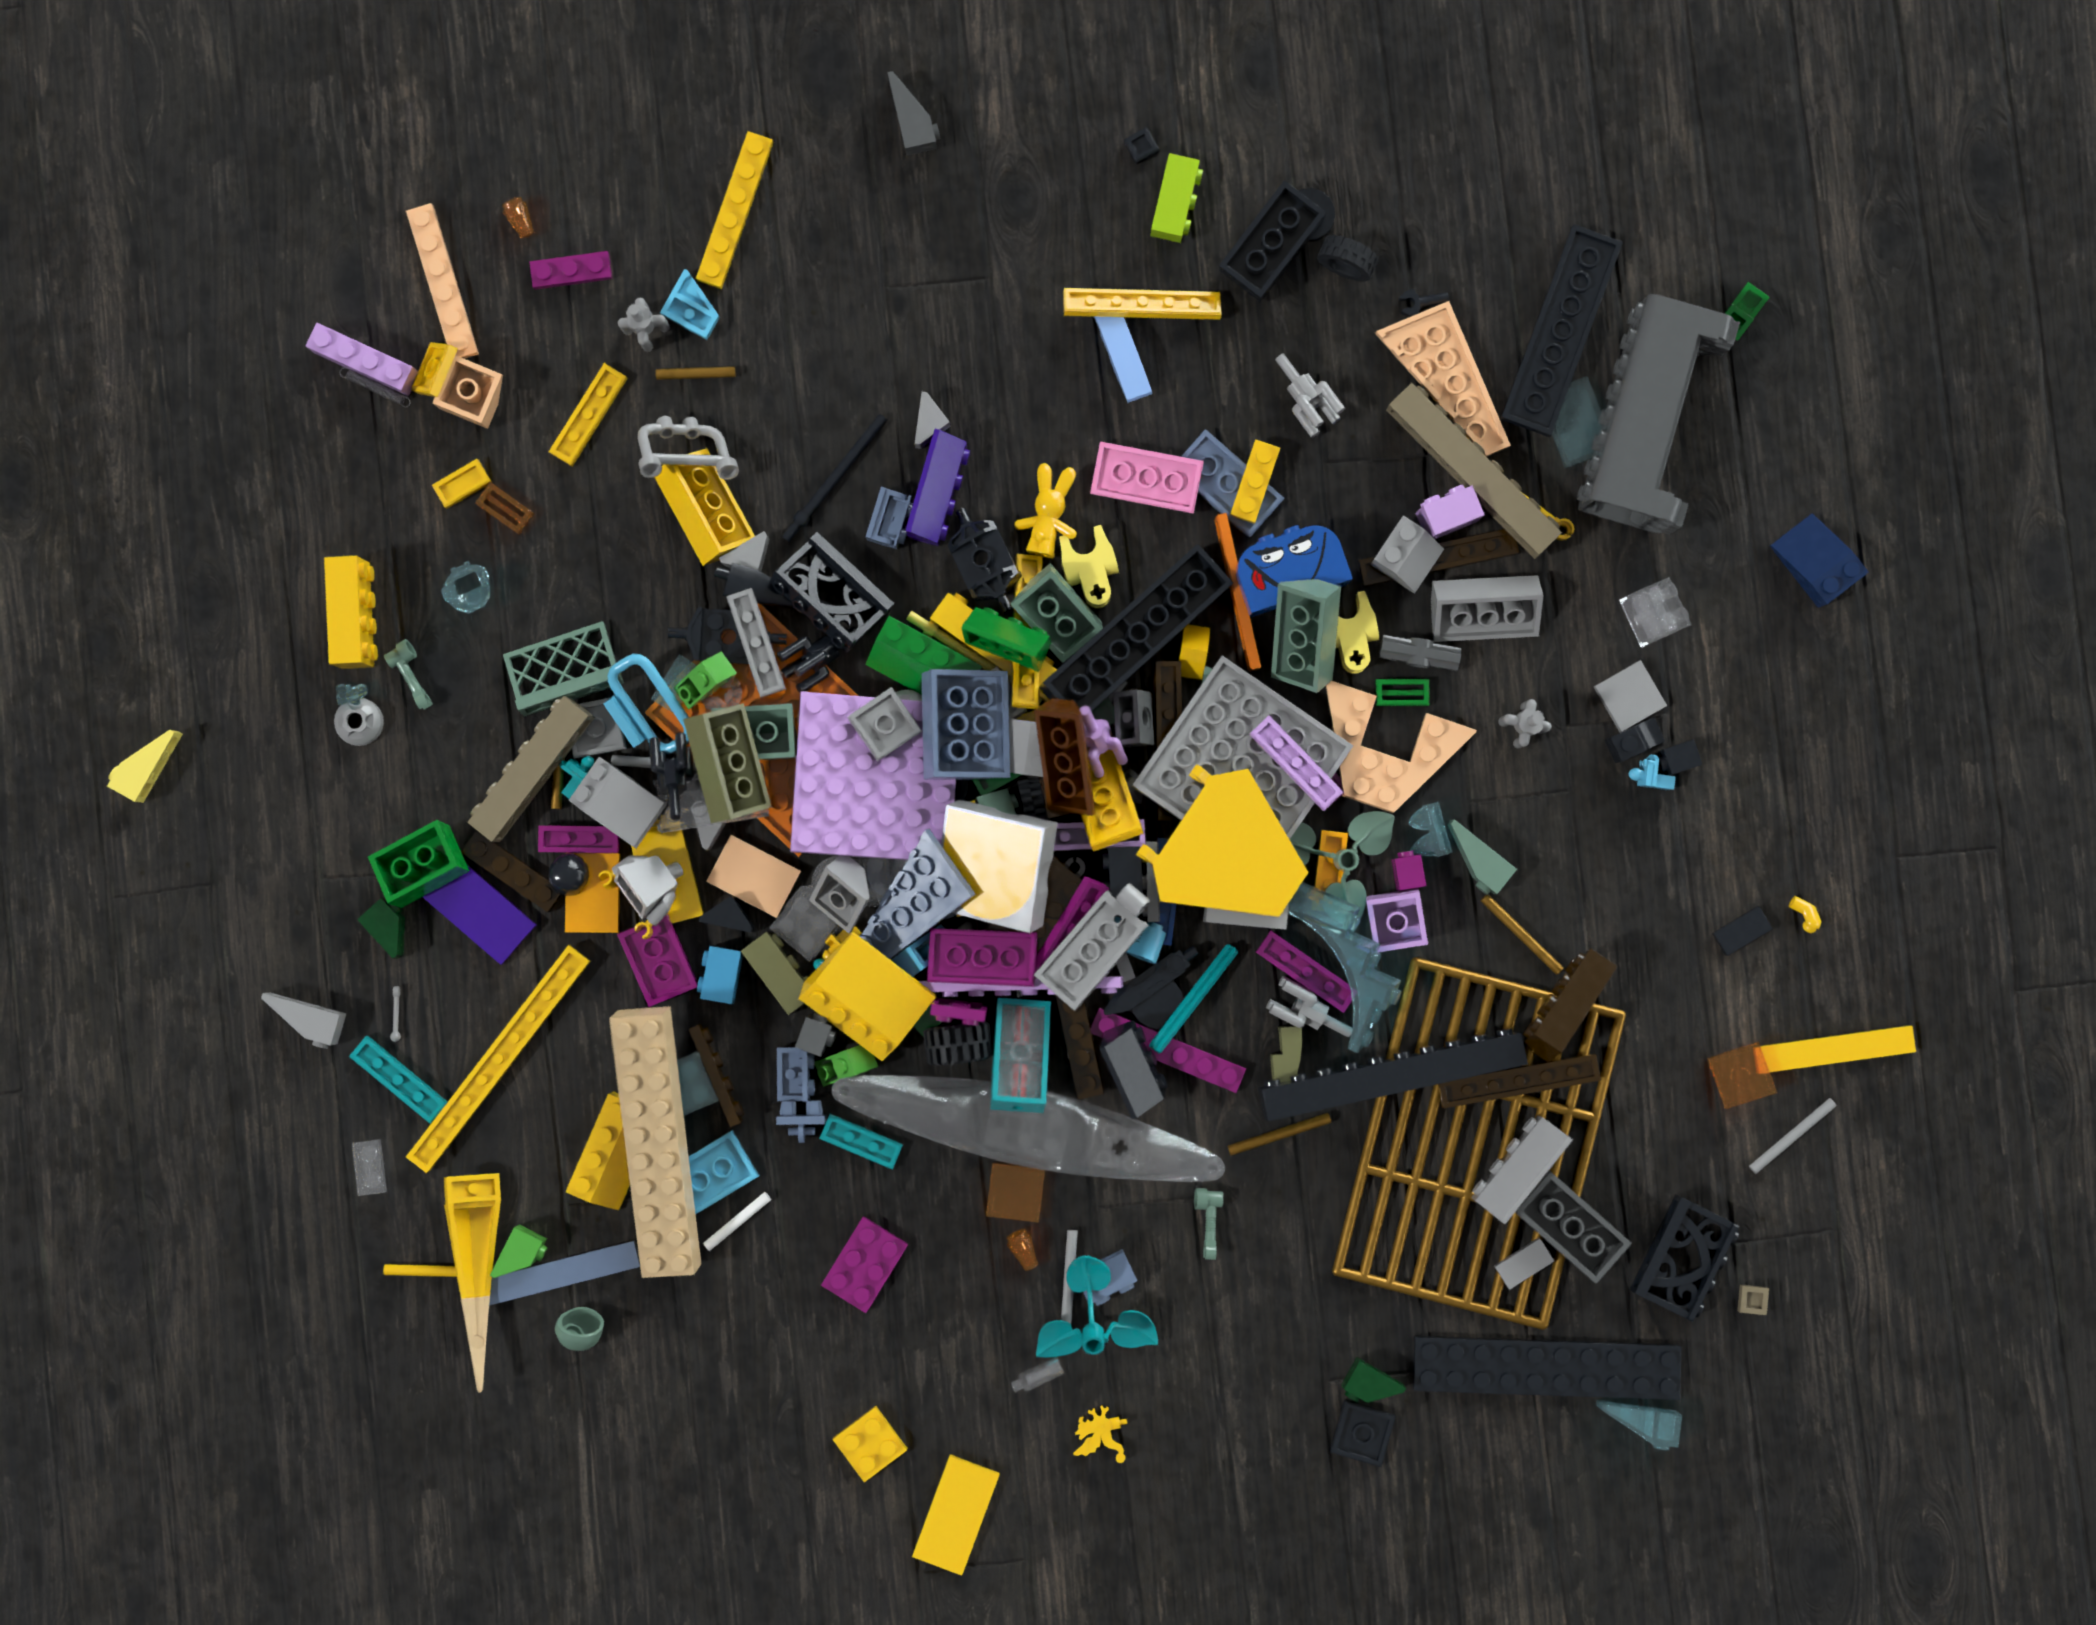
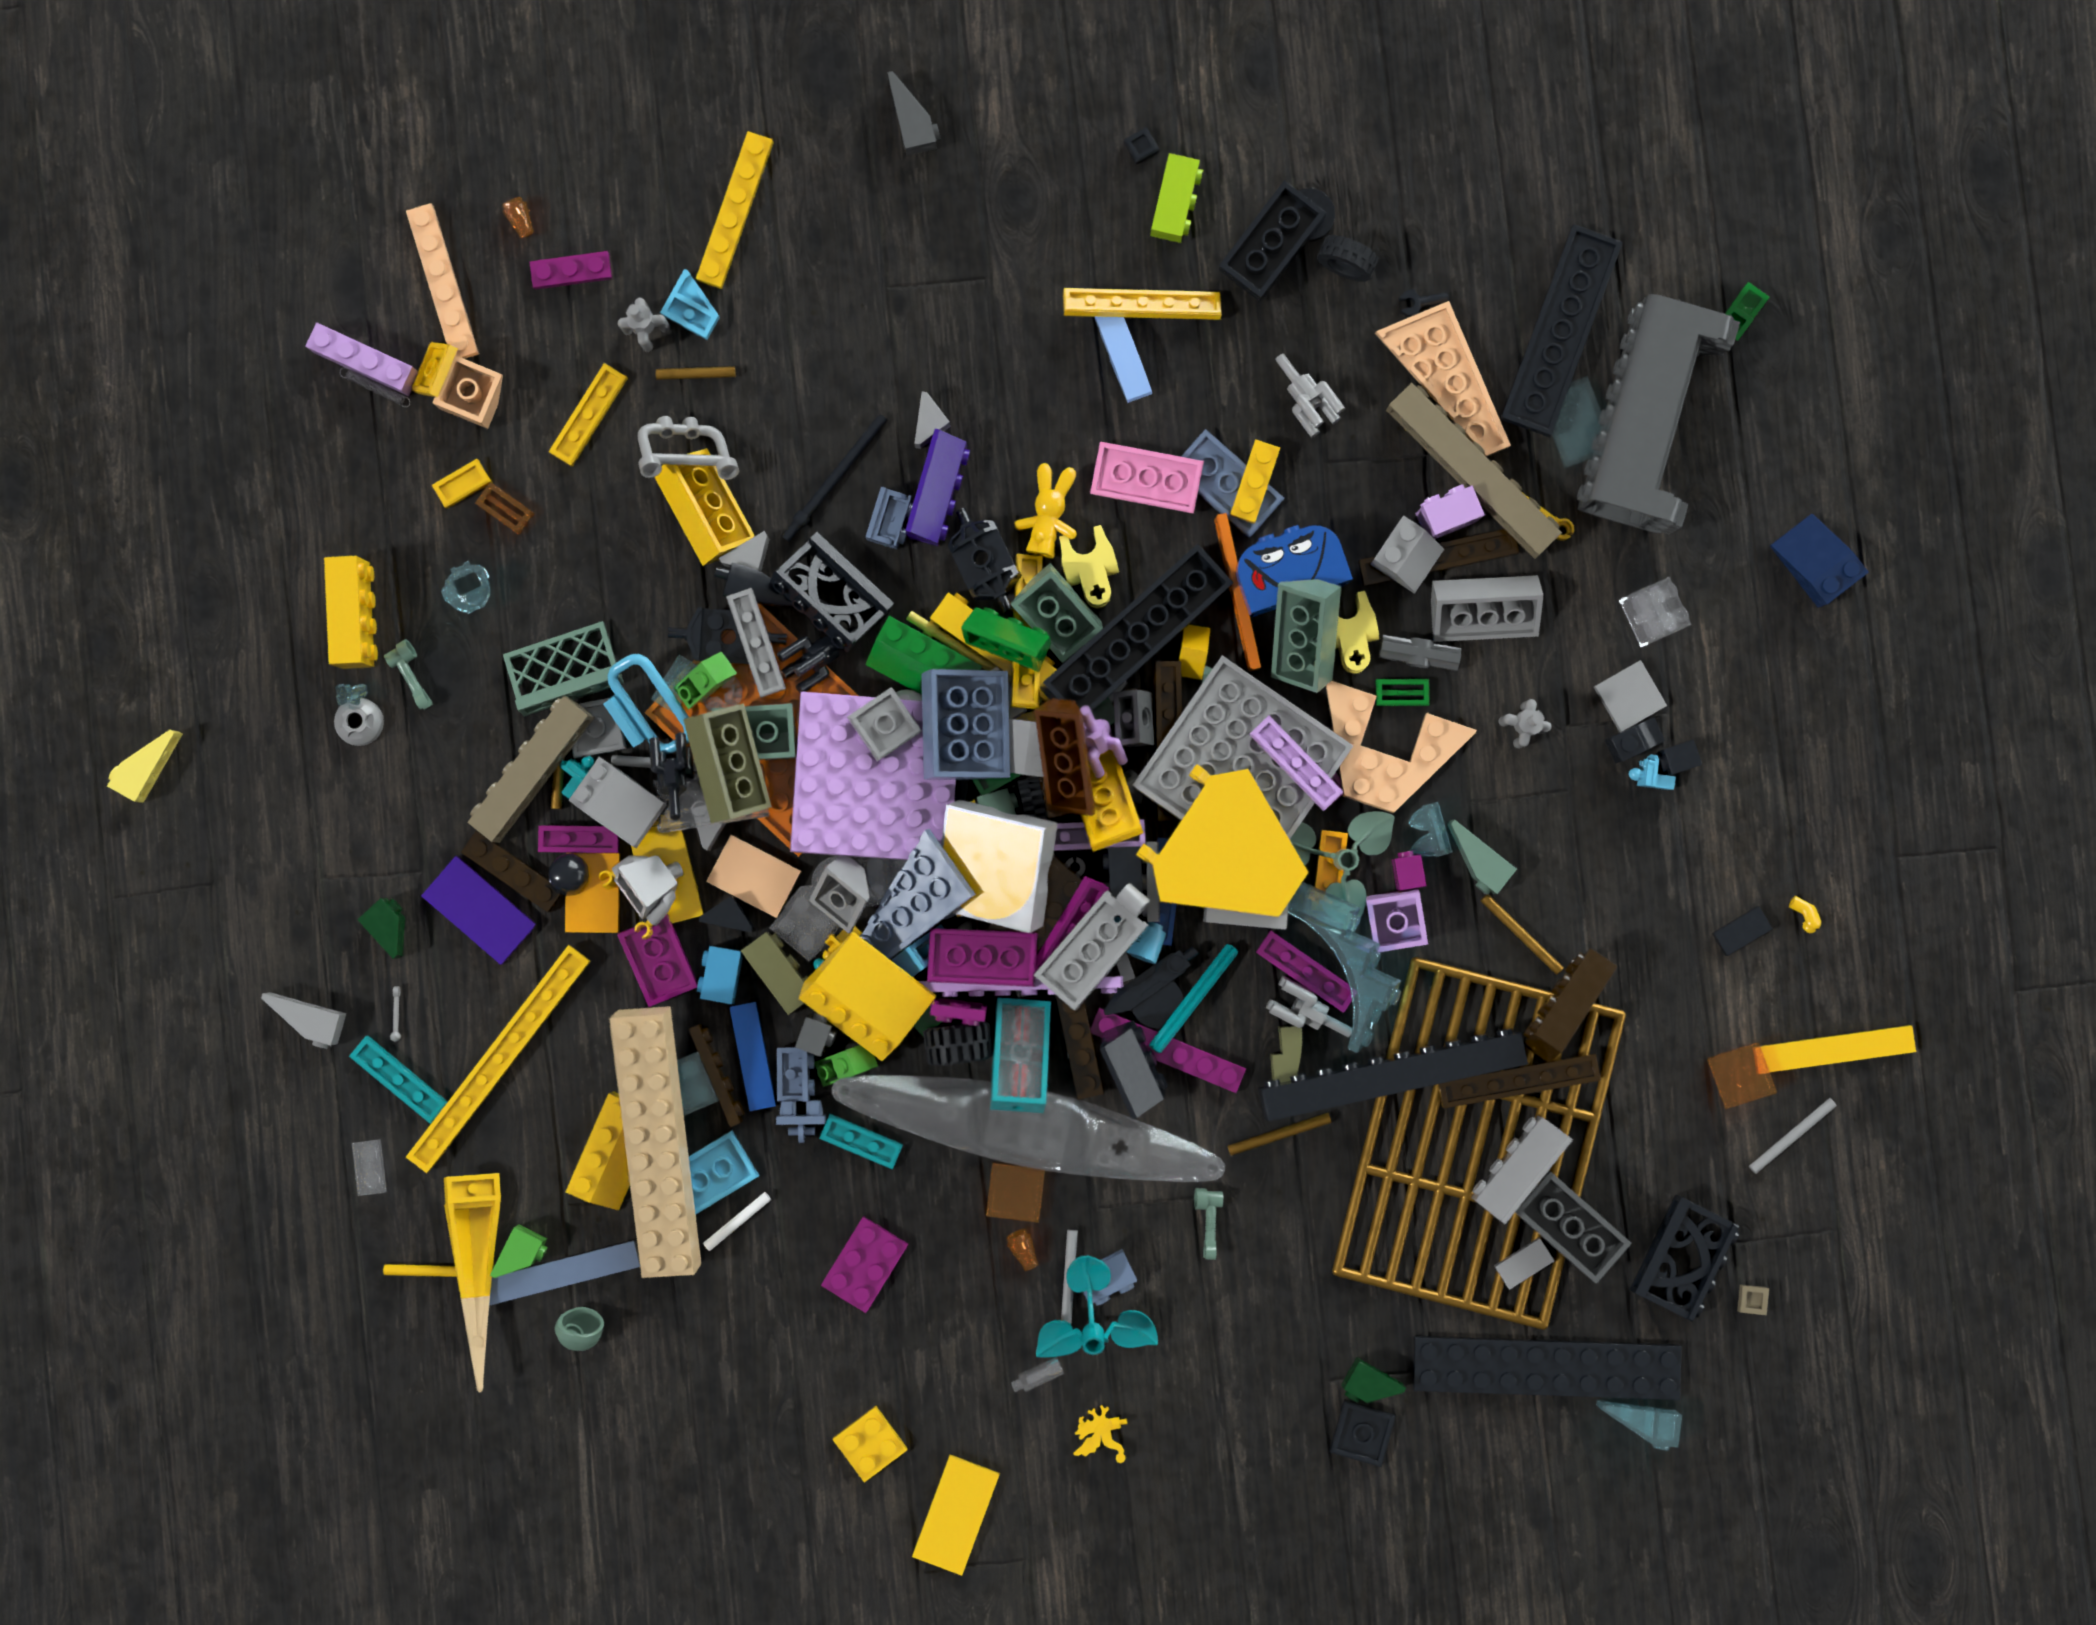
green brick [368,820,470,908] -> none
none -> blue tile [730,1002,777,1111]

